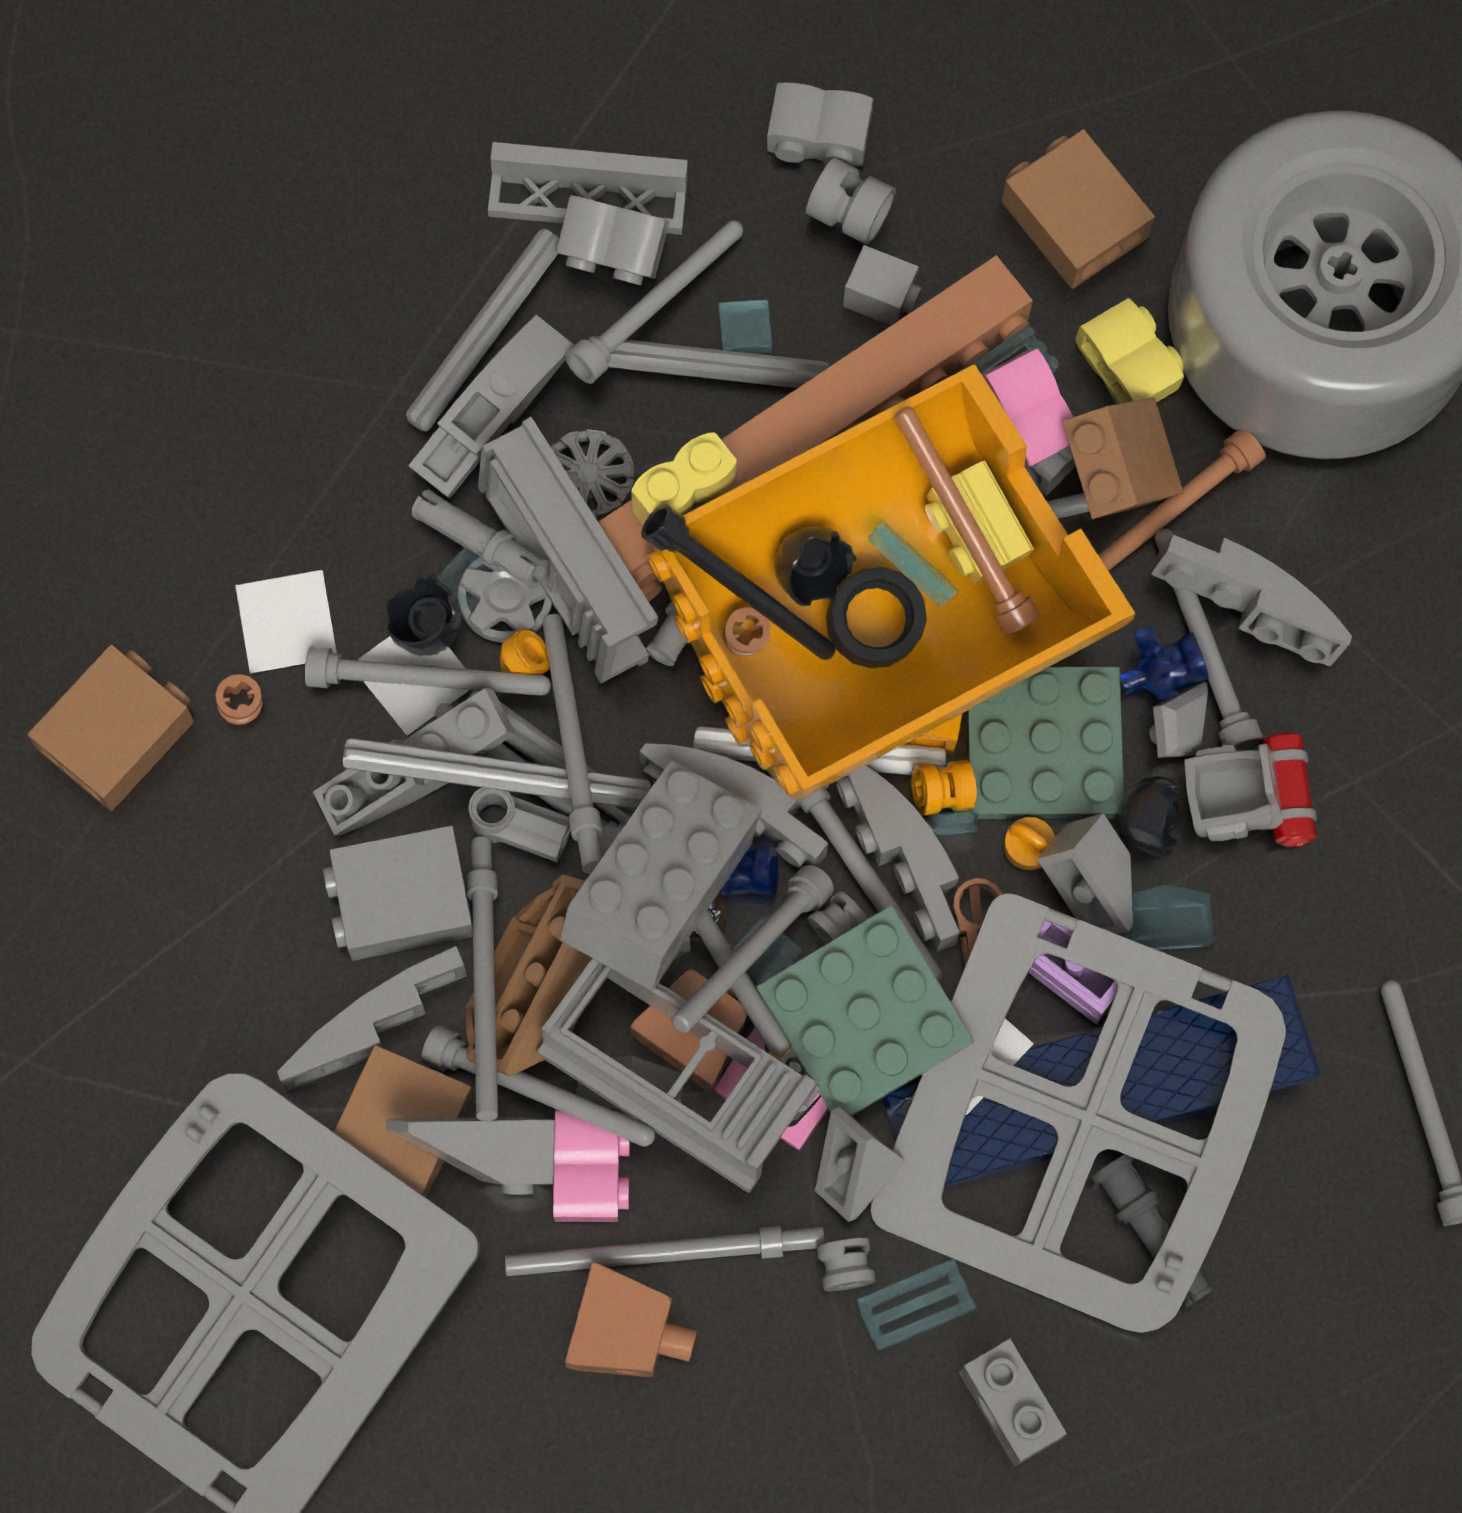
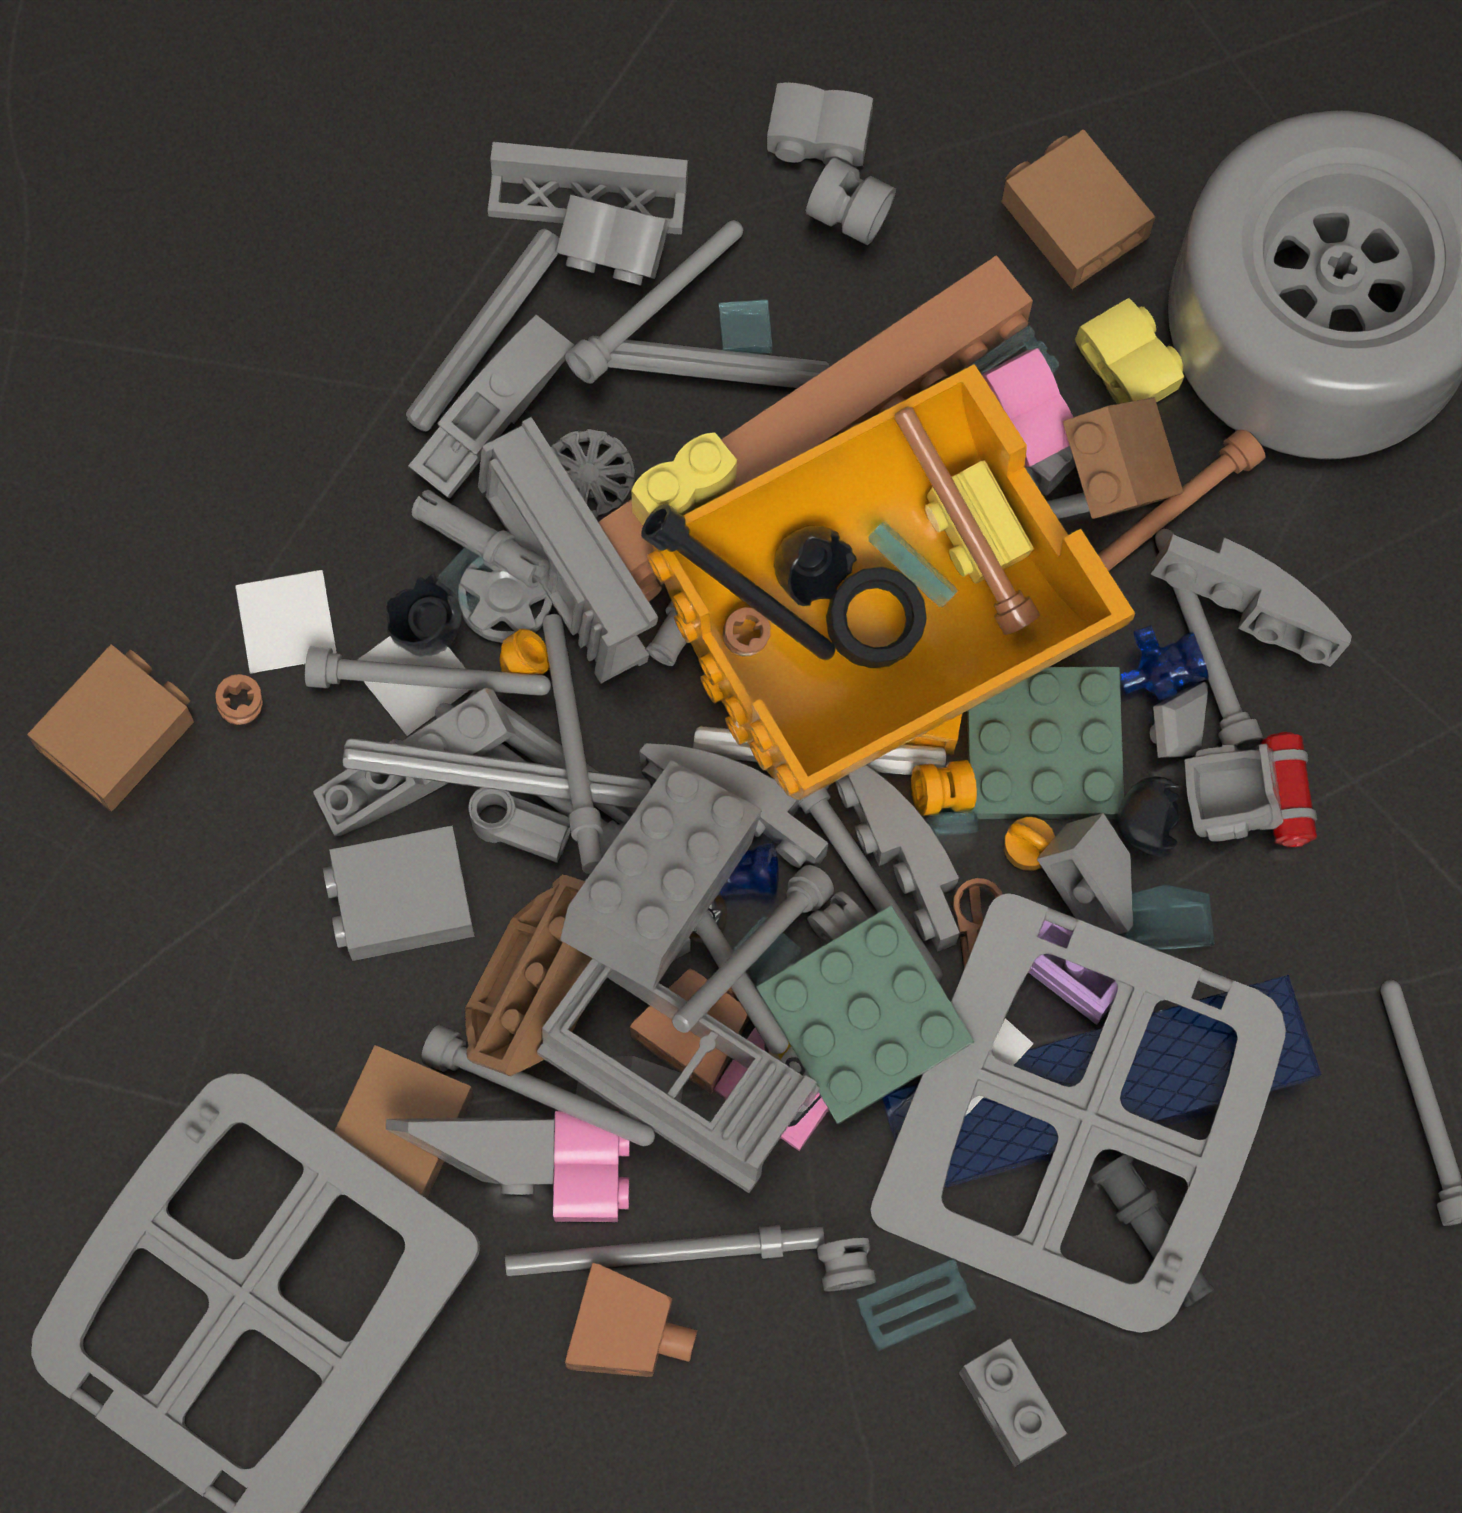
light grey slope [277,946,467,1091] -> none
light grey bar [466,837,498,1121] -> none
light grey slope [815,1107,905,1222] -> none
light grey brick [843,245,923,326] -> none

